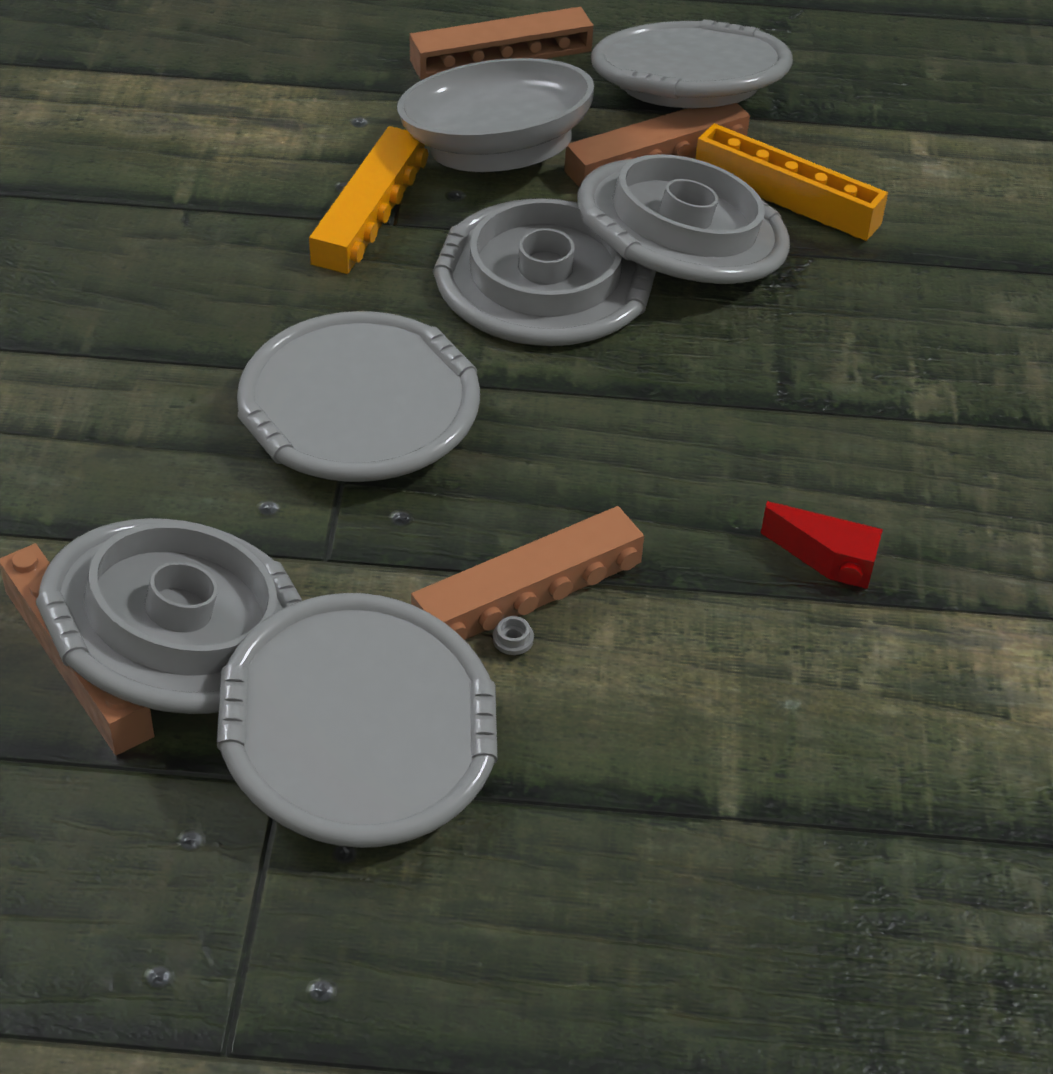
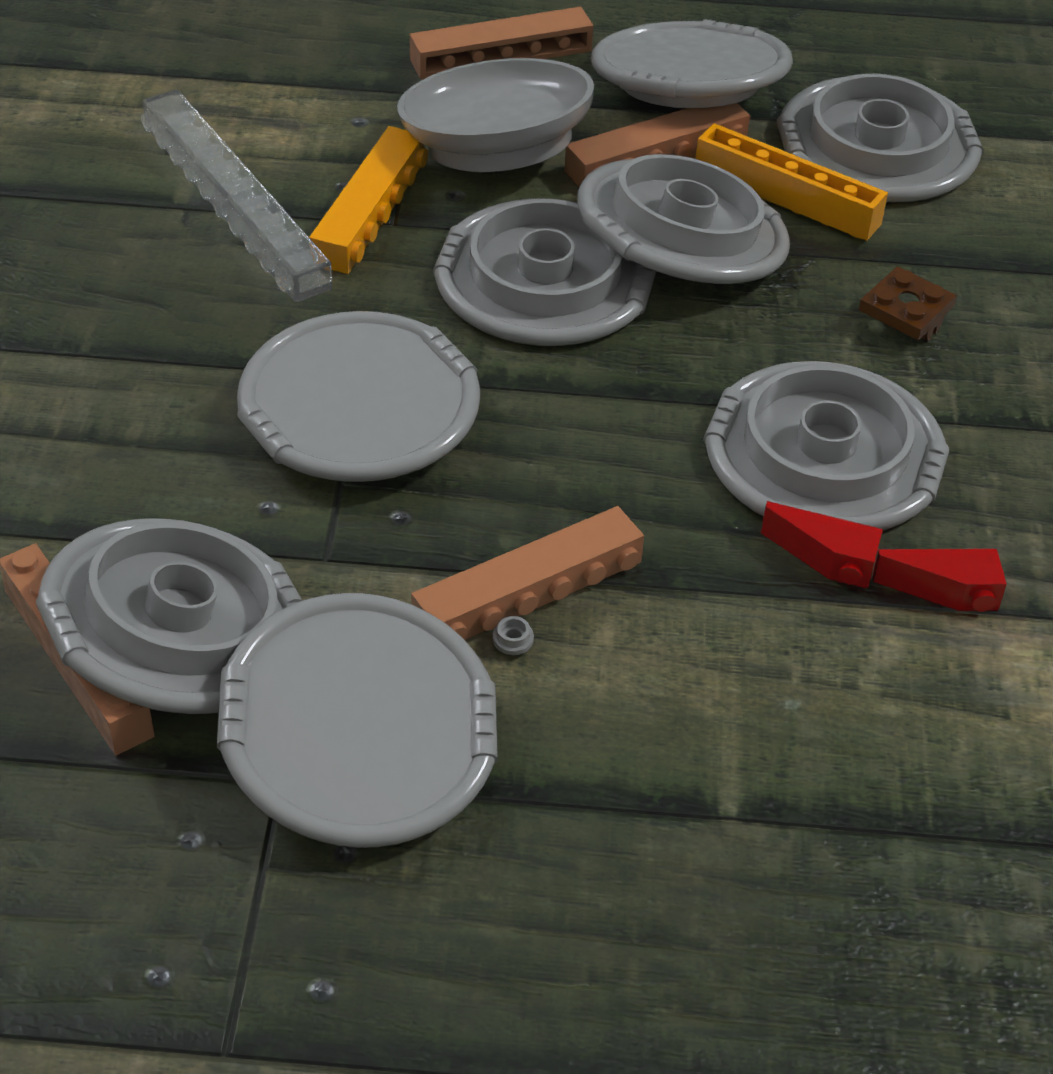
none -> clear brick [141,89,332,303]
none -> light grey piece [703,361,949,530]
none -> light grey piece [776,74,984,202]
none -> reddish brown piece [858,266,957,342]
none -> red slope [872,549,1007,612]

